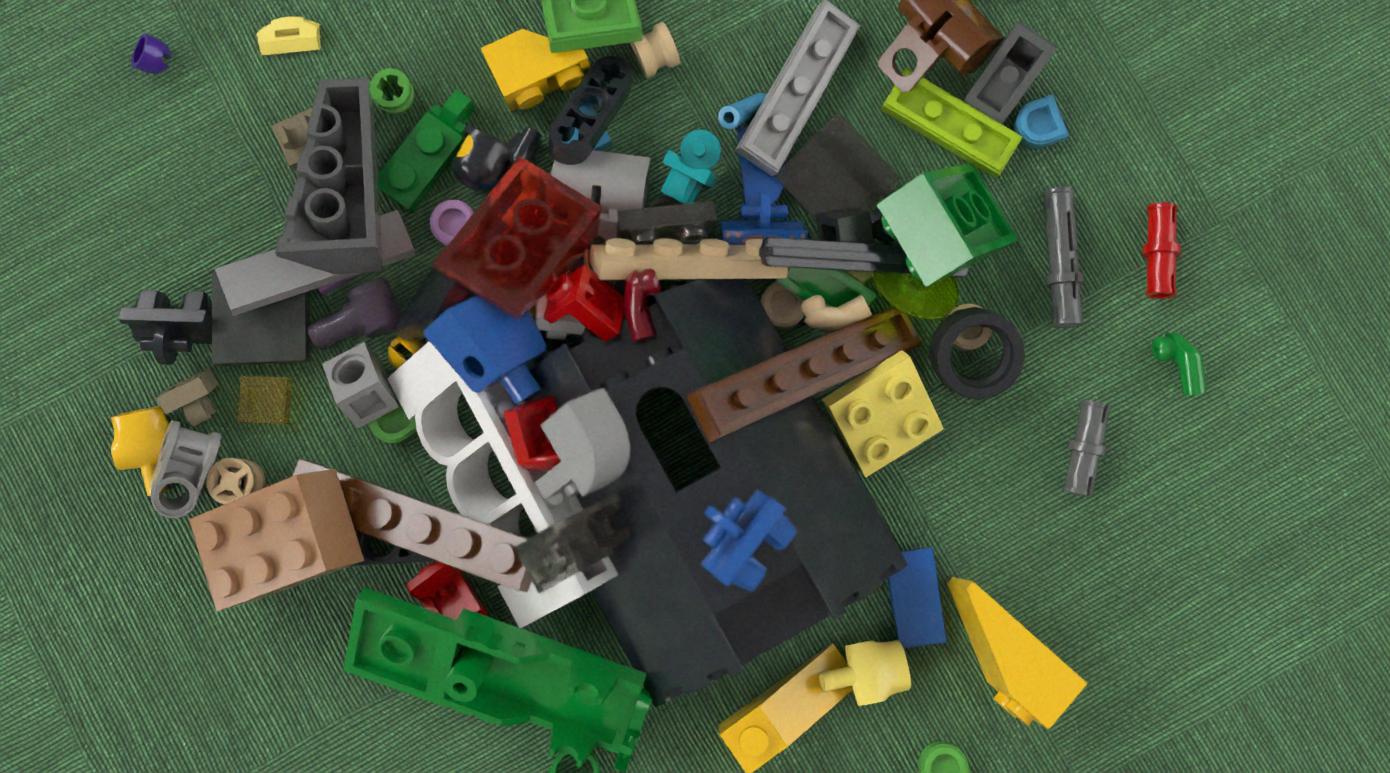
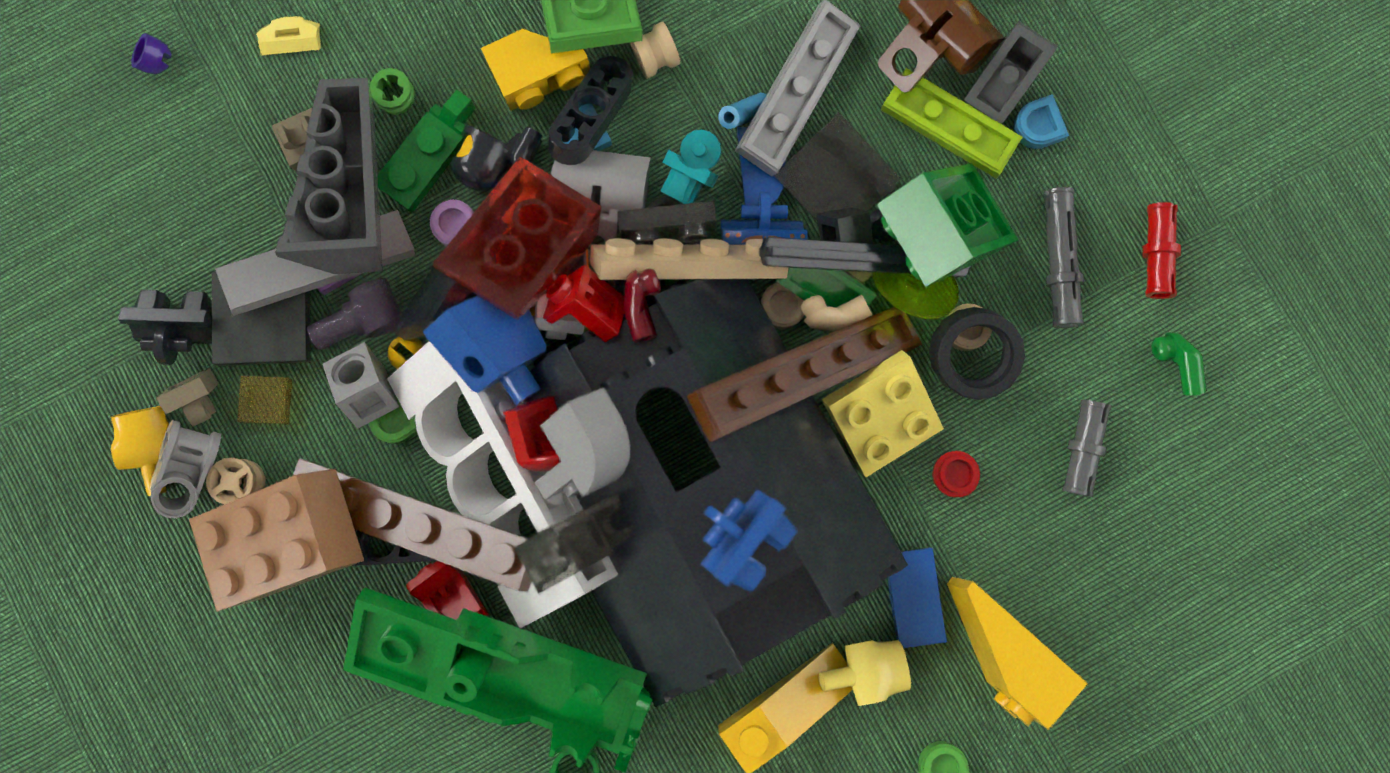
none -> red plate [932,451,980,498]

